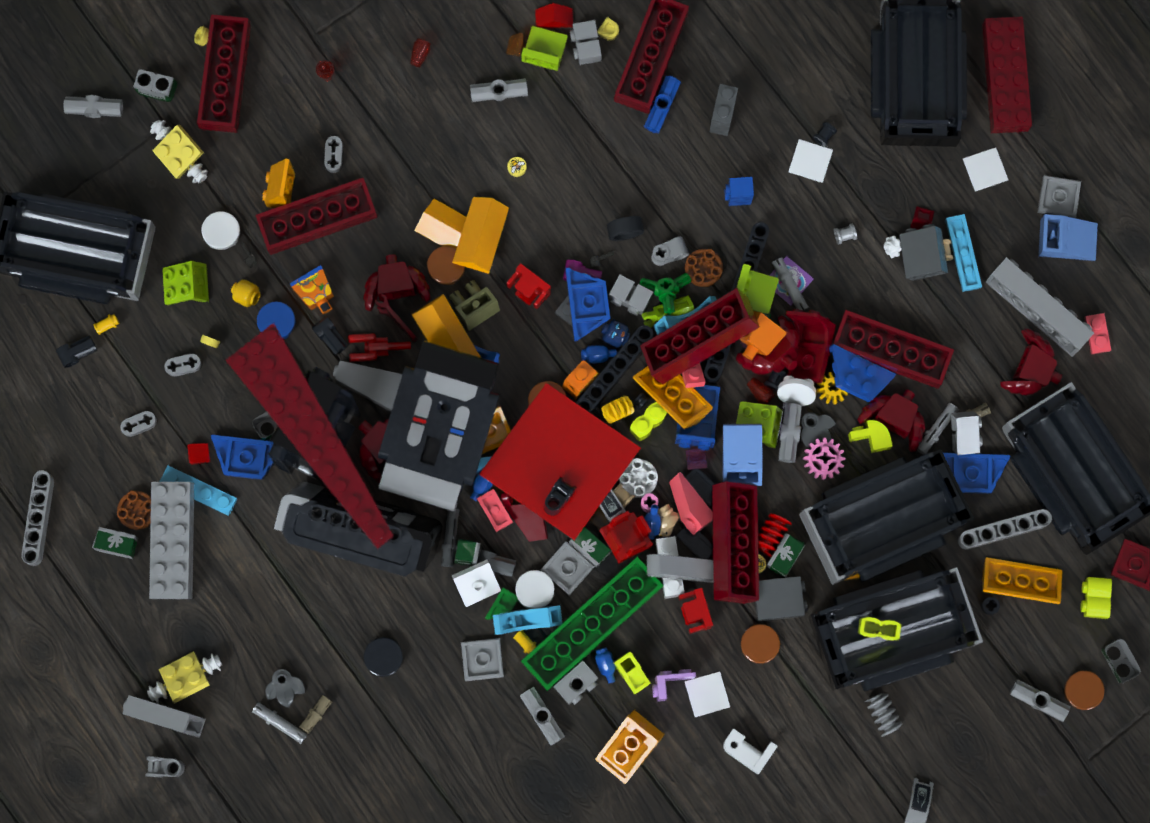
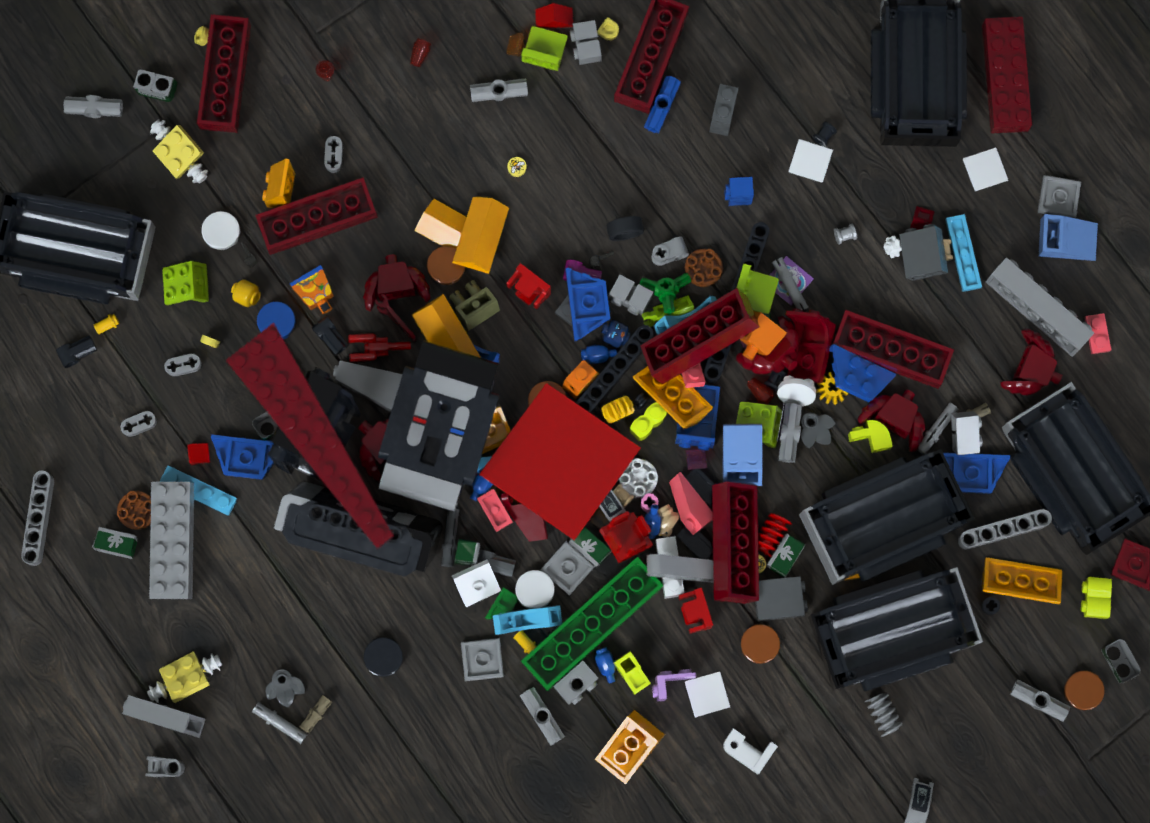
black piece [544,477,577,516] -> none
bright pink gear [803,438,845,480] -> none
neon yellow brick [858,617,901,640] -> none

